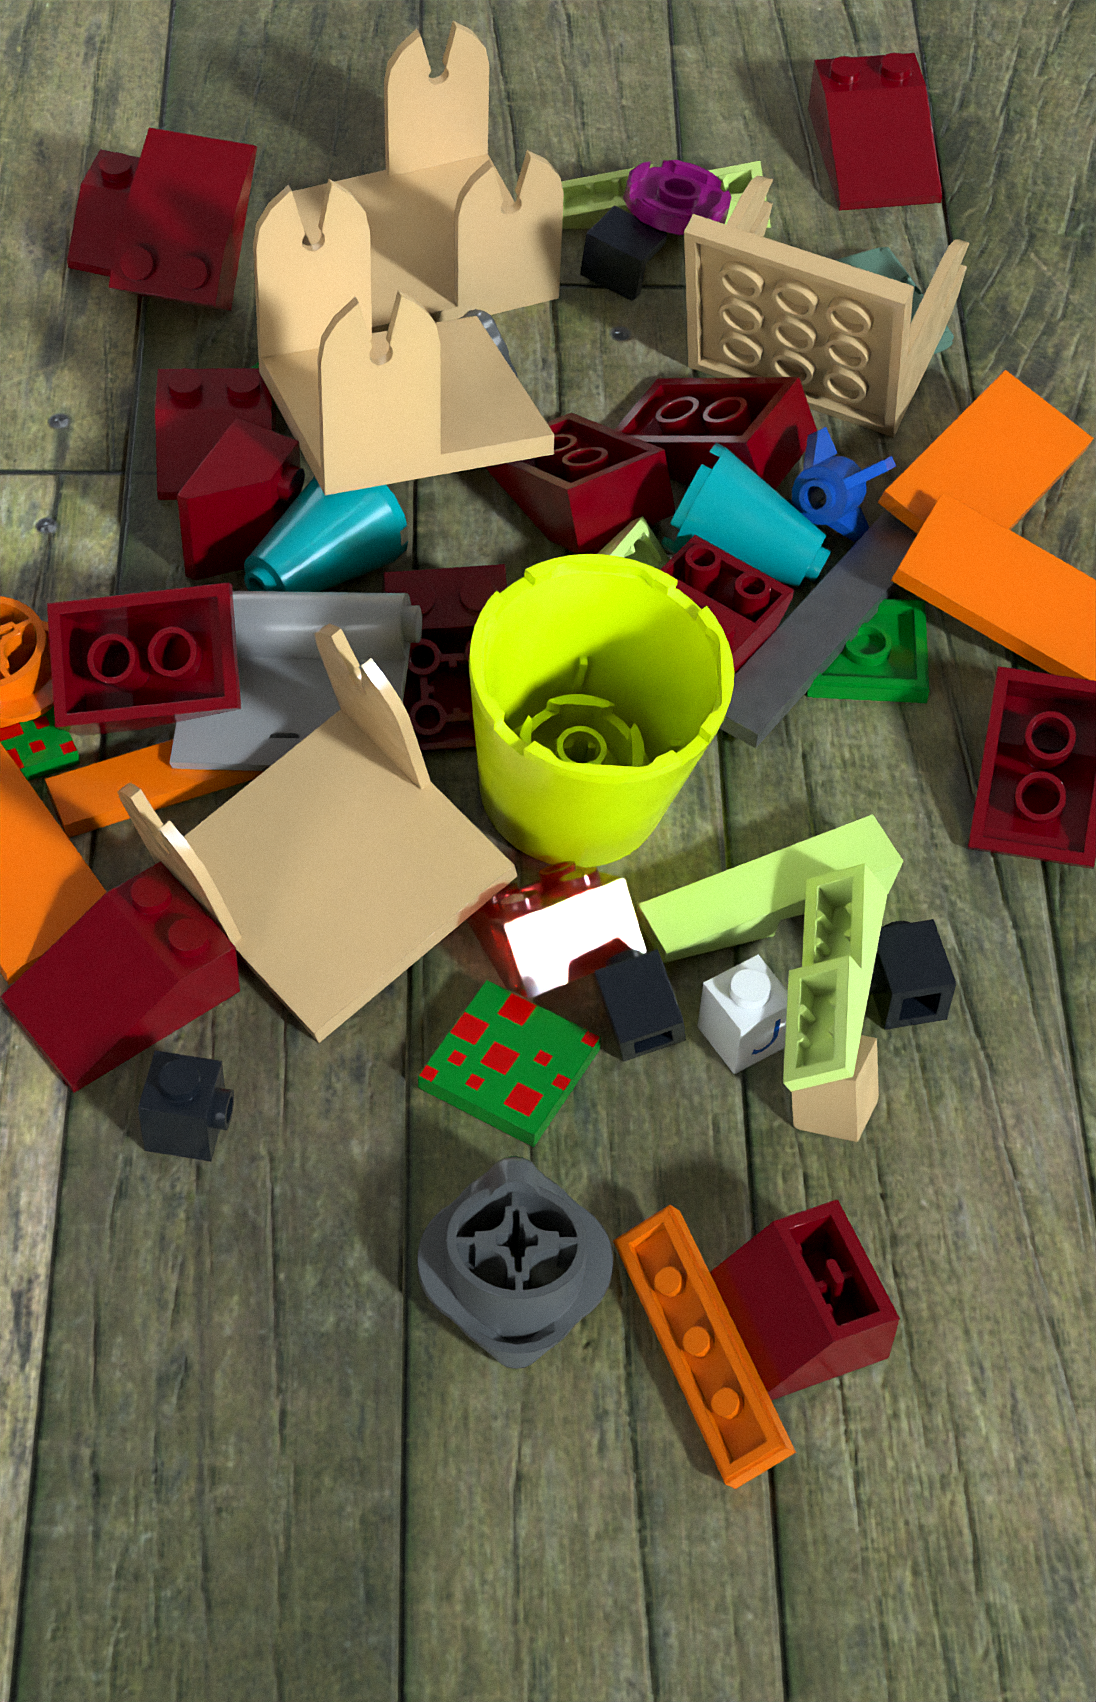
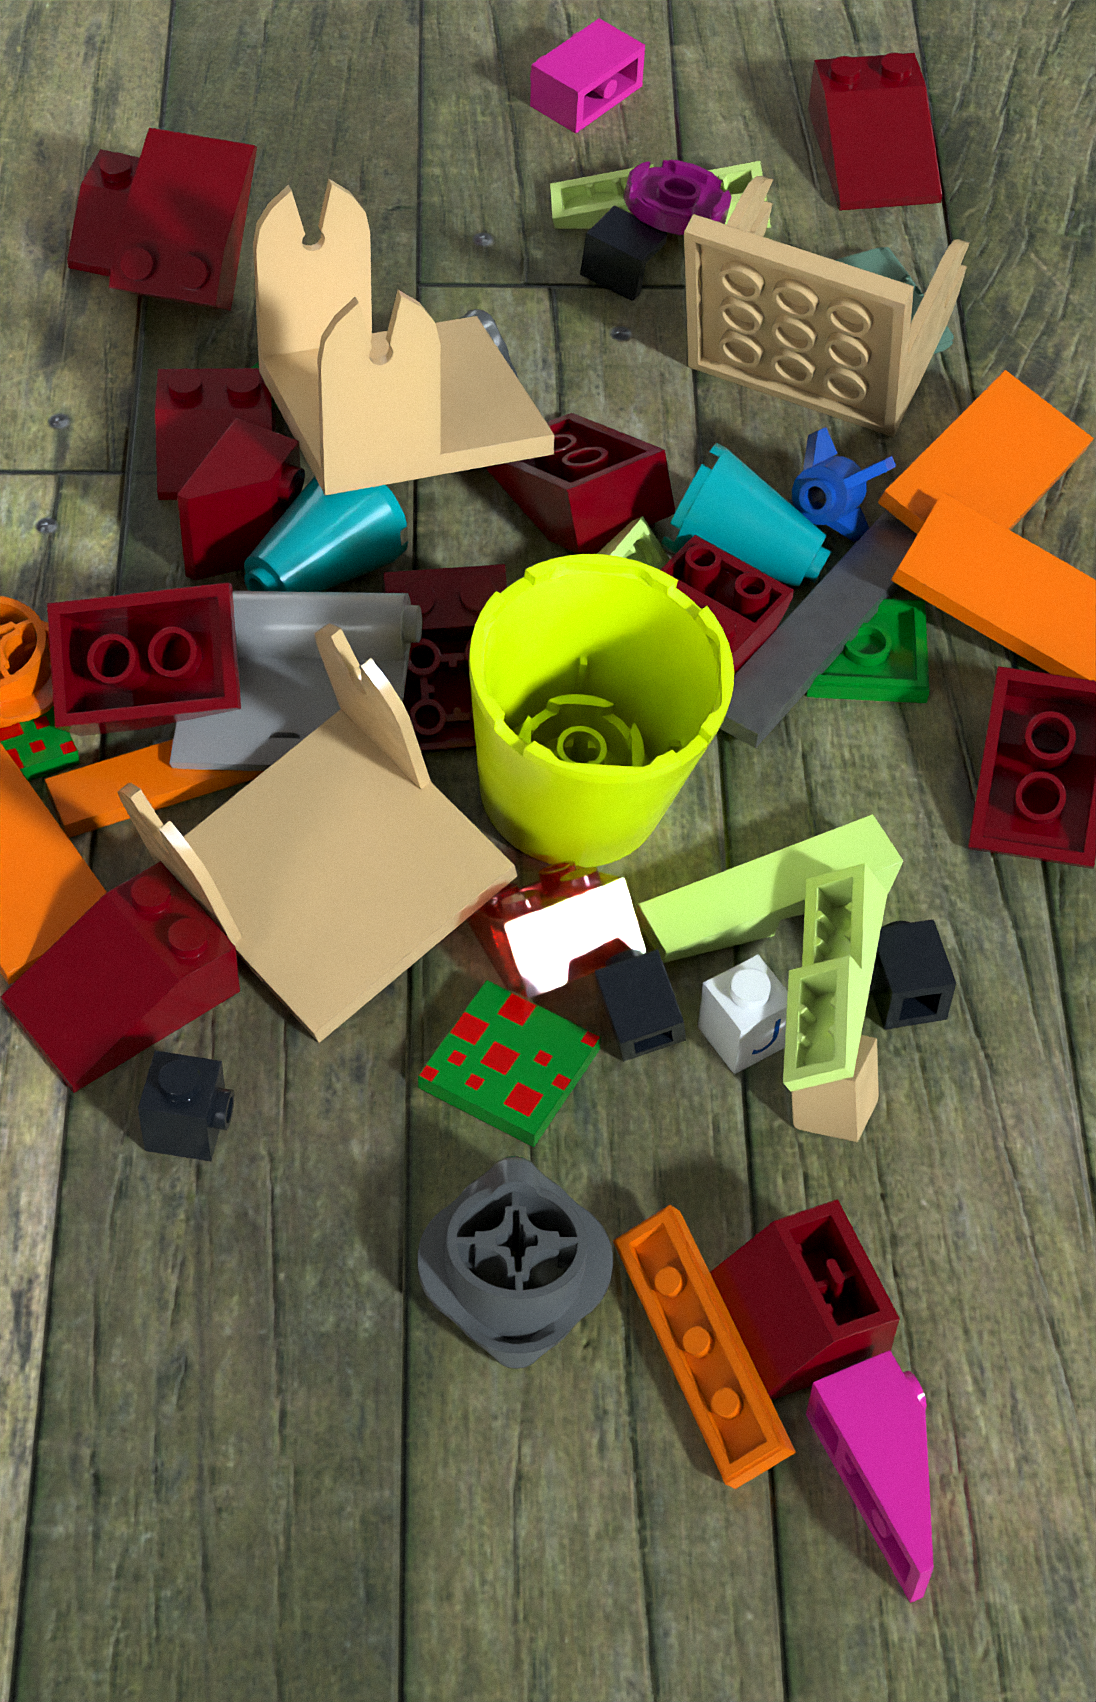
tan piece [292,21,564,333] -> none
dark red slope [615,377,817,490] -> none
none -> dark pink brick [530,18,645,134]
none -> dark pink slope [806,1350,934,1603]

